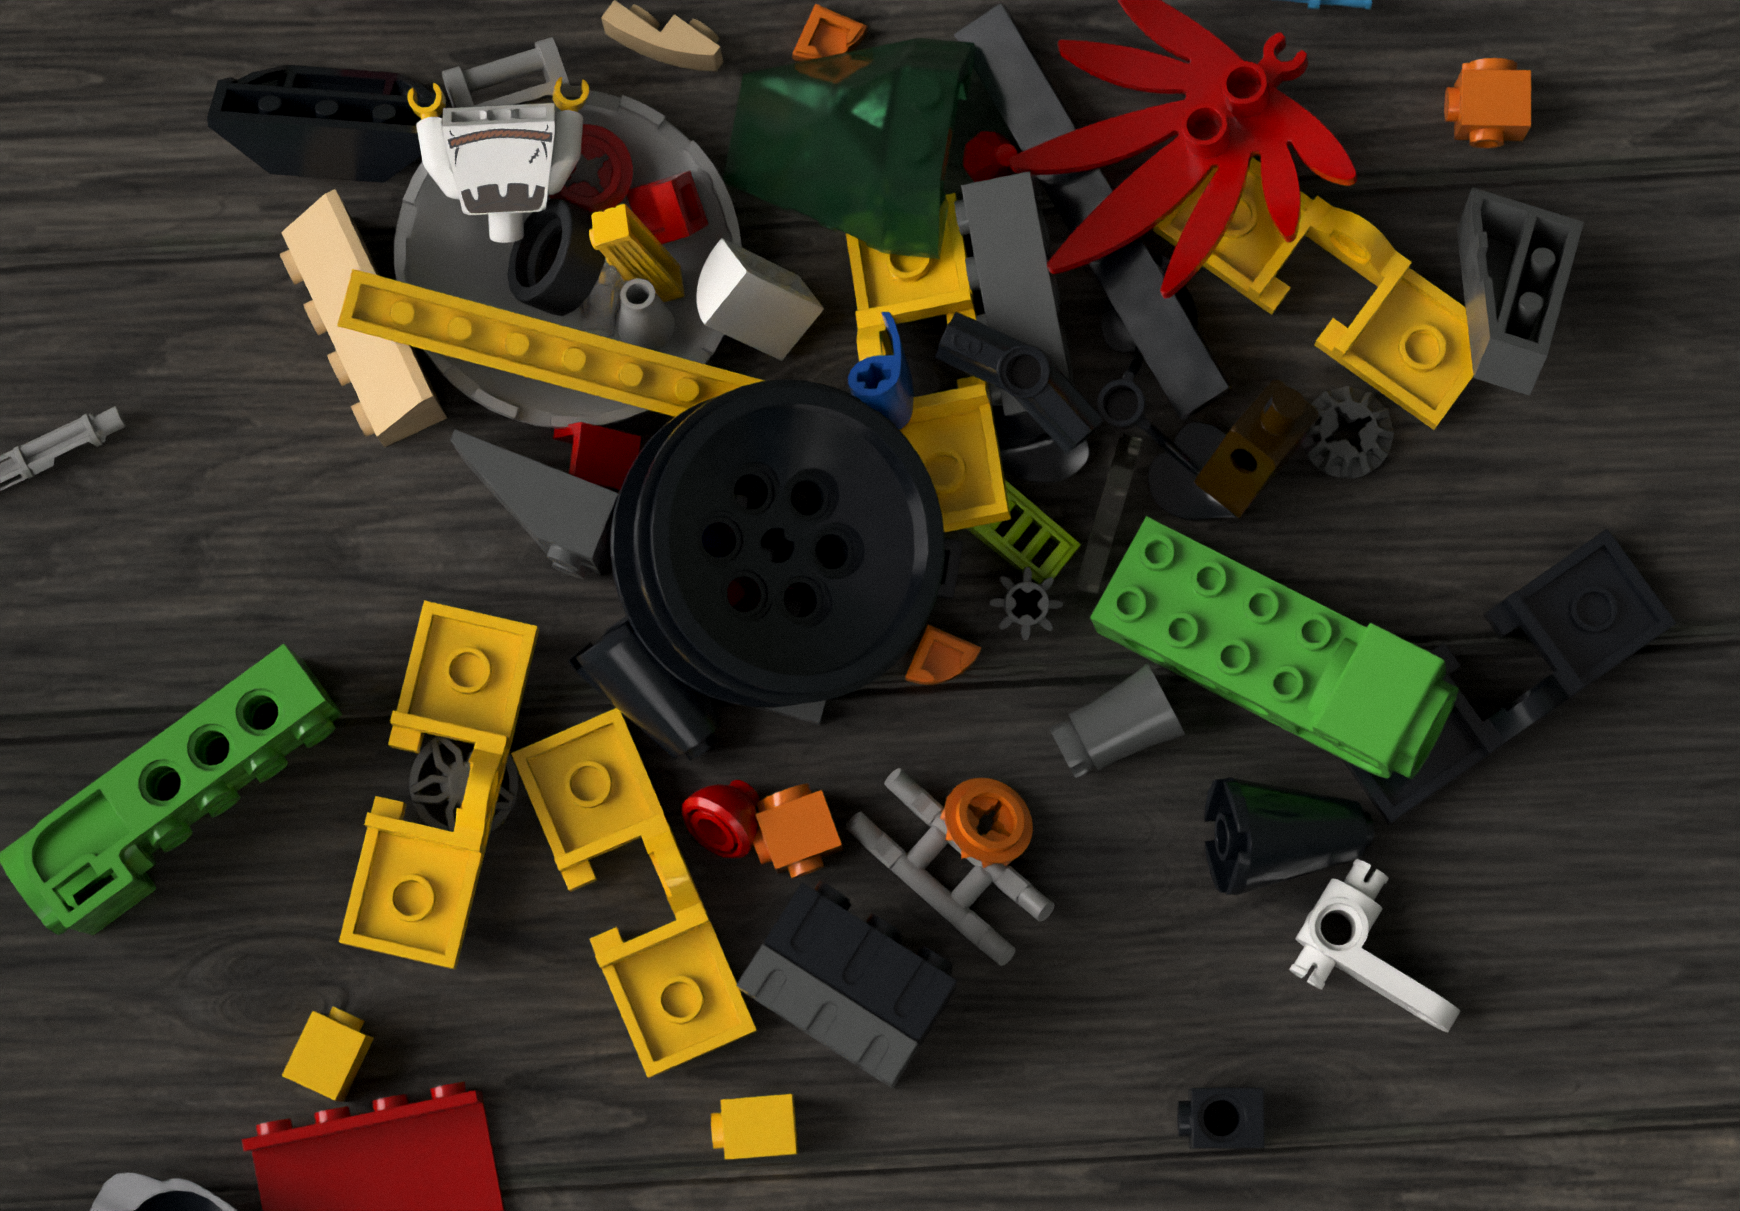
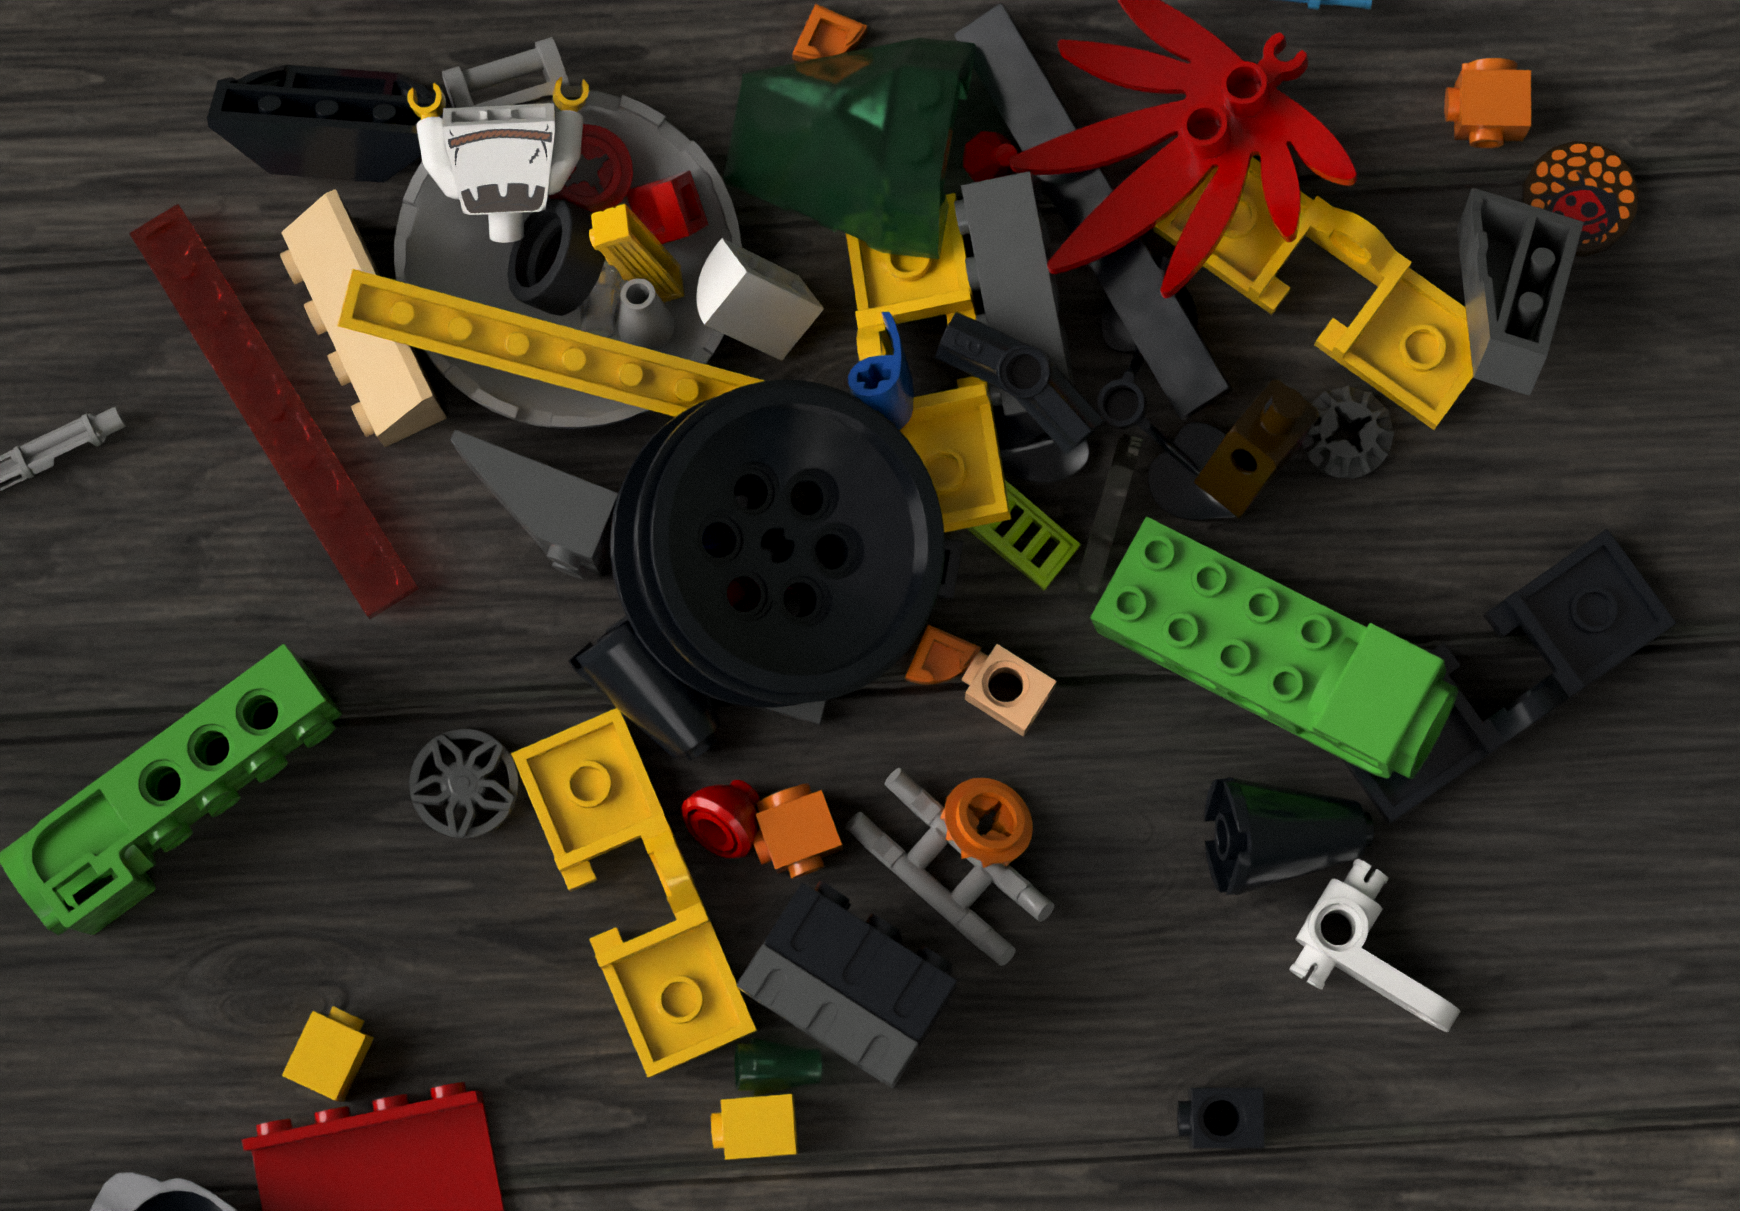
yellow plate [339,600,540,970] -> none
red panel [553,422,641,494] -> none
tan slope [601,0,723,71] -> none
dark grey gear [989,567,1063,640] -> none
dark grey plant [1049,663,1185,778] -> none
none -> clear red plate [129,204,419,619]
none -> clear green cone [734,1037,822,1097]
none -> light nougat brick [962,644,1056,737]
none -> tile [1521,141,1638,257]

